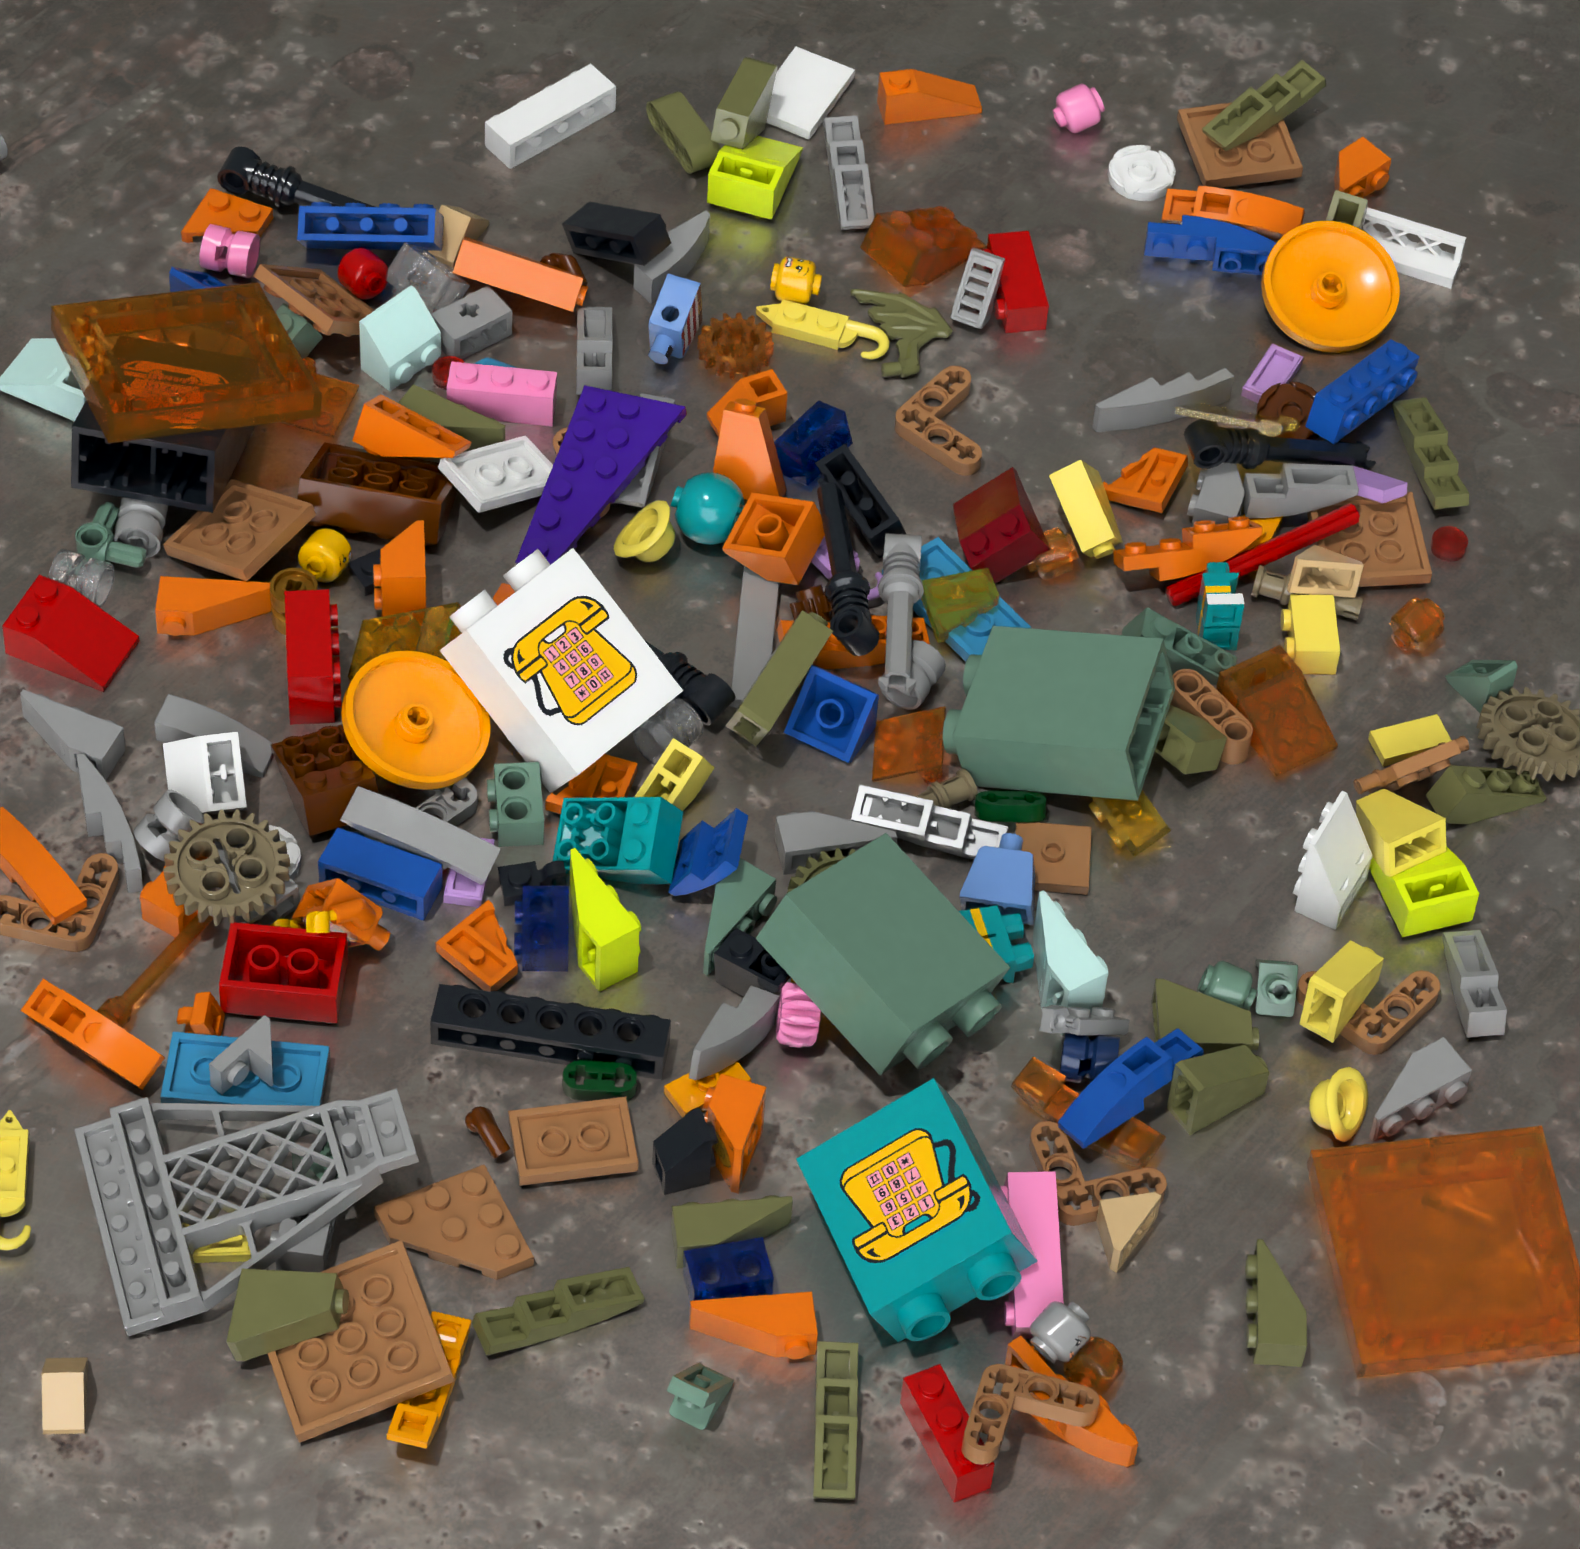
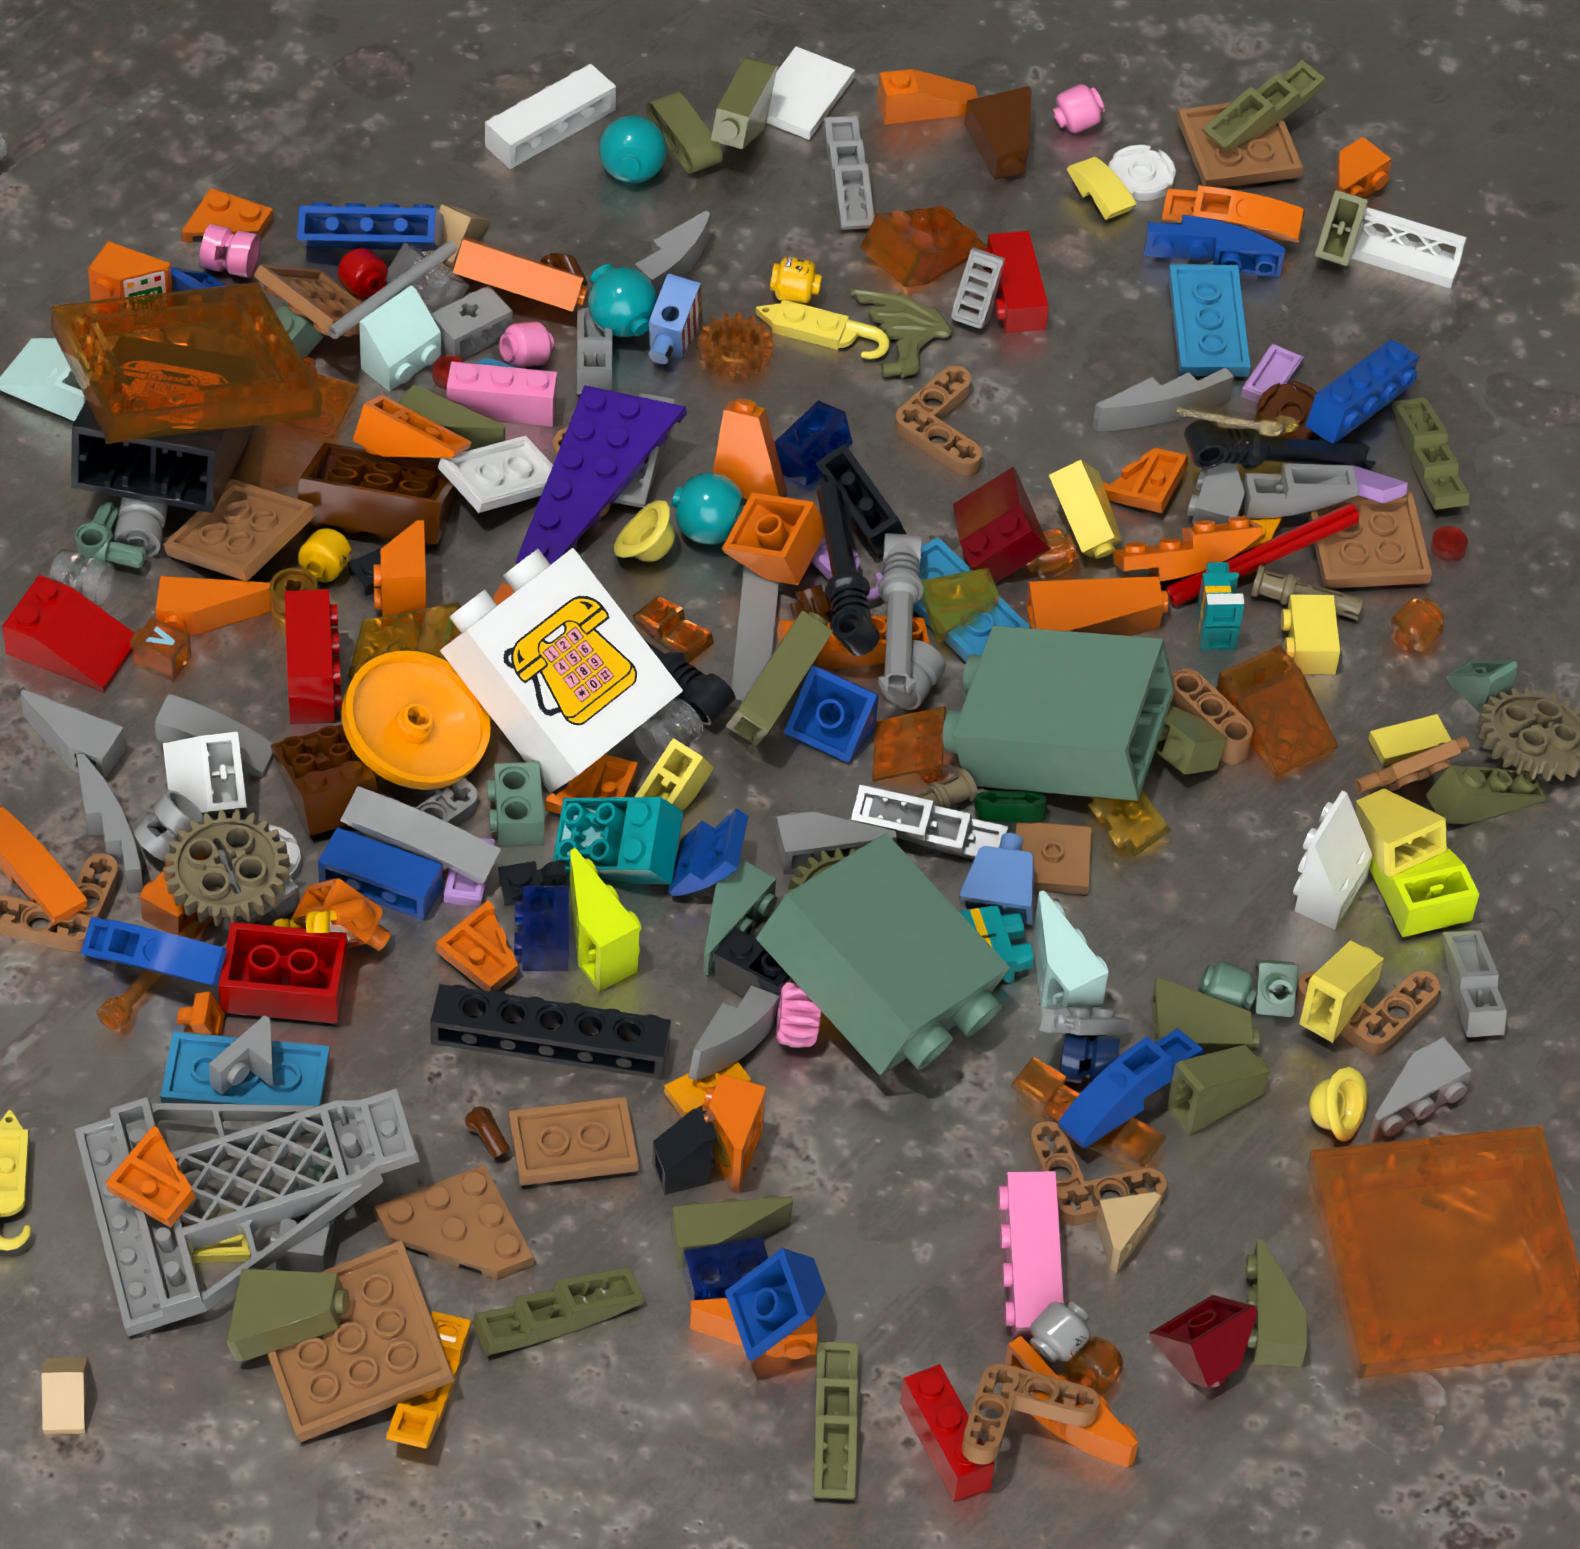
orange slope [20,979,165,1090] -> none
black piece [217,146,375,208] -> none
black brick [562,202,671,266] -> none
dark green beam [562,1060,637,1101] -> none
sand green slope [667,1363,734,1430] -> none
orange slope [706,369,788,438] -> none
neon yellow slope [707,136,803,220] -> none
teal brick [796,1078,1038,1342] -> none
sand green slope [1122,607,1237,687] -> none
light orange dish [1261,221,1400,353] -> none
tan slope [1287,545,1364,598] -> none
none -> blue slope [80,917,227,987]
none -> orange slope [88,241,174,328]
none -> orange wing [105,1125,196,1228]
none -> clear orange brick [131,617,192,682]
none -> light grey piece [327,241,457,339]
none -> bright pink head [499,321,554,369]
none -> teal brick [588,263,658,337]
none -> teal brick [599,115,667,184]
none -> clear orange slope [632,596,714,663]
none -> blue slope [725,1248,826,1361]
none -> reddish brown slope [964,86,1031,180]
none -> orange slope [1026,576,1168,636]
none -> light yellow slope [1067,157,1137,220]
none -> dark red slope [1149,1295,1257,1388]
none -> dark azure plate [1168,264,1251,376]

